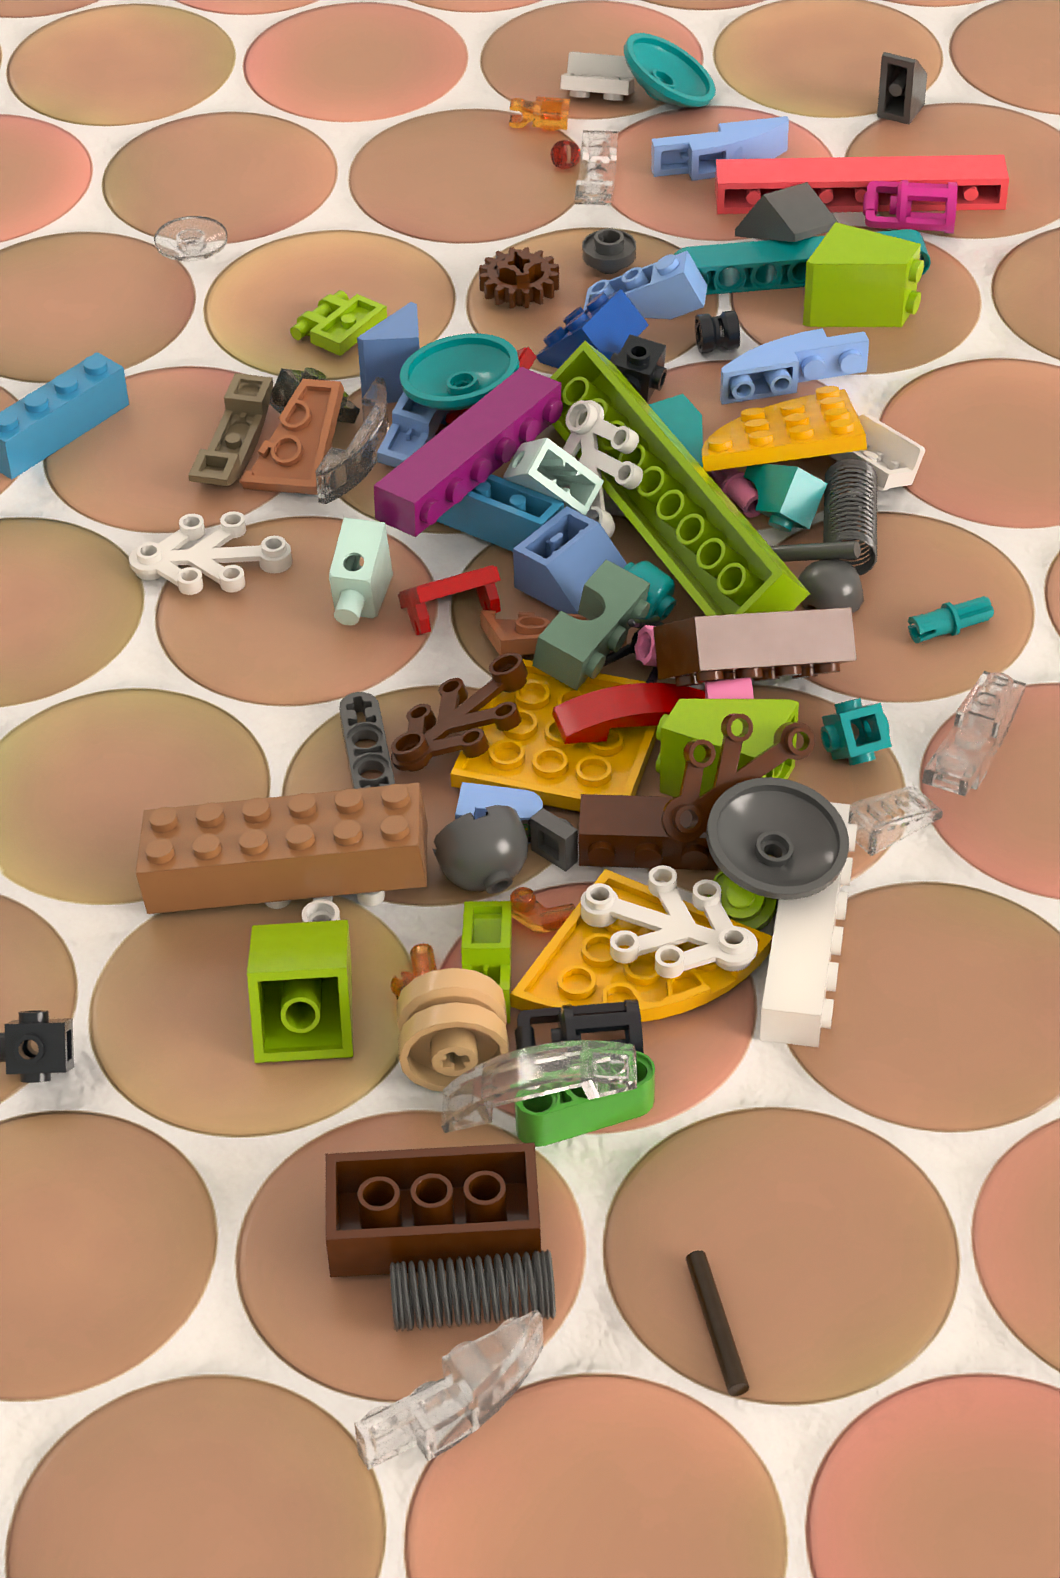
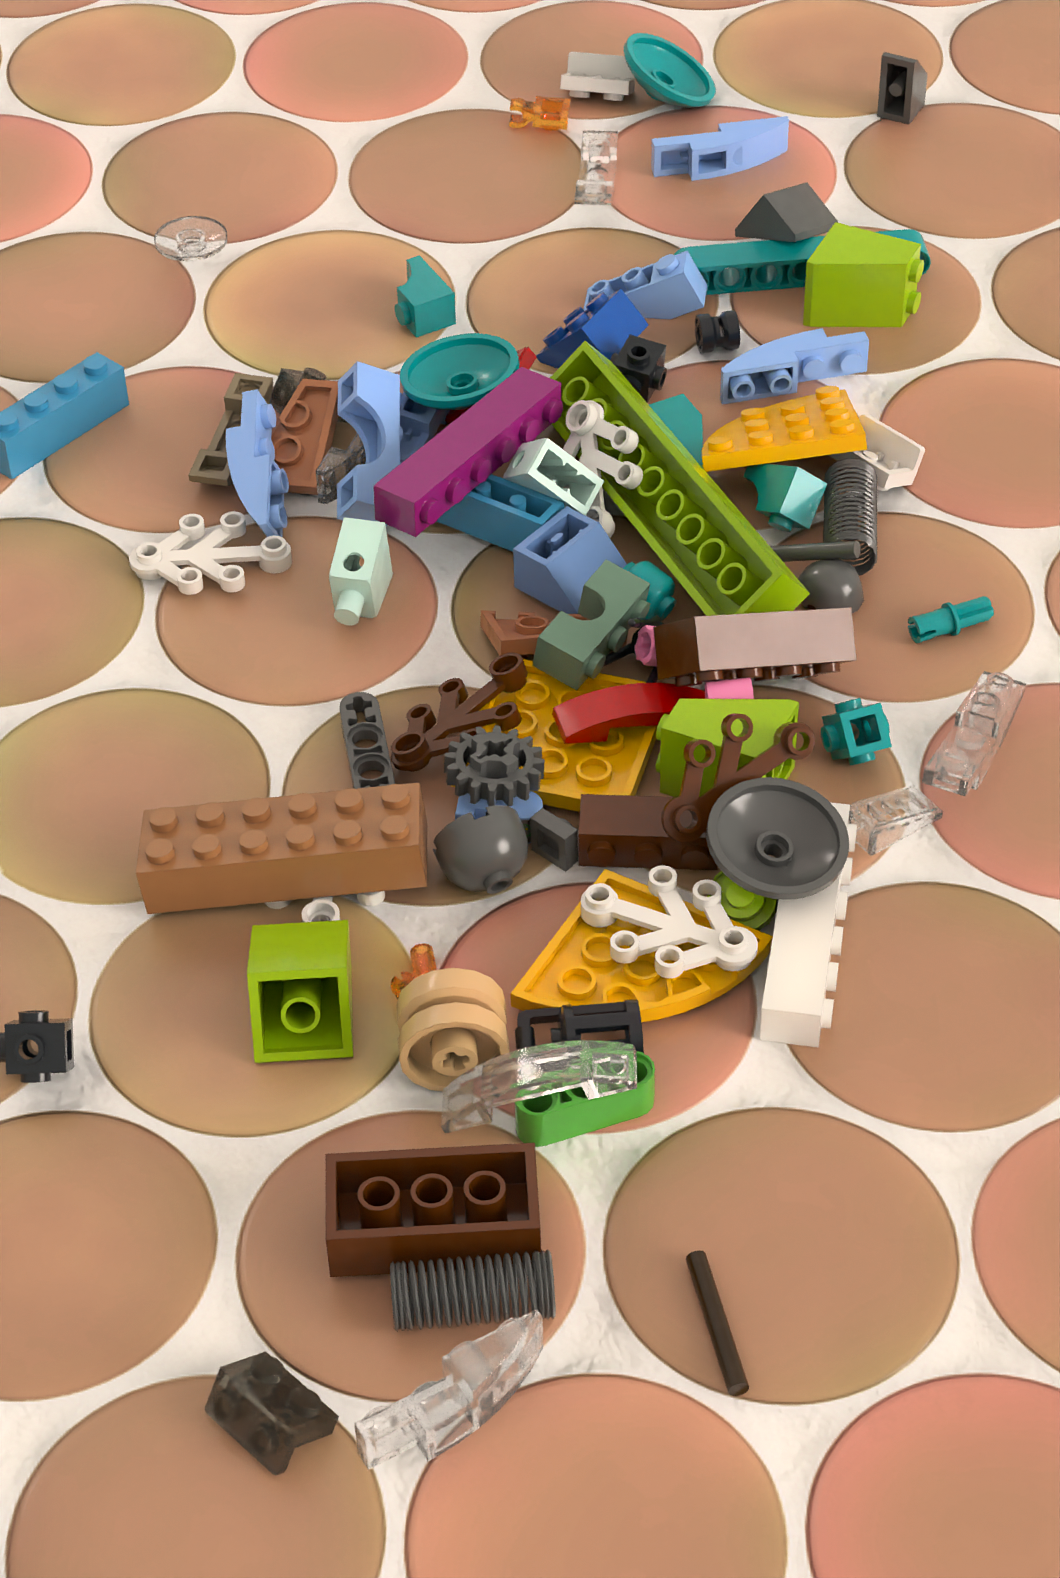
lime plate [290,290,387,356] -> none
medium blue slope [357,302,420,404] -> none
red piece [398,565,501,635] -> none
lime slope [461,901,512,1023] -> none
reddish brown gear [479,247,559,309] -> none
clear orange arm [510,887,575,933] -> none
clear red hinge [551,140,581,169] -> none
dark grey plate [582,228,636,274] -> none
bright pink axle [707,468,761,518] -> none
coral brick [715,155,1009,214] -> none
dark pink piece [863,180,957,234] -> none
none -> clear smoke bracket [205,1351,339,1475]
none -> light blue slope [226,389,289,537]
none -> light blue arch [337,361,403,526]
none -> teal arch [394,255,456,338]
none -> dark grey gear [444,725,545,807]

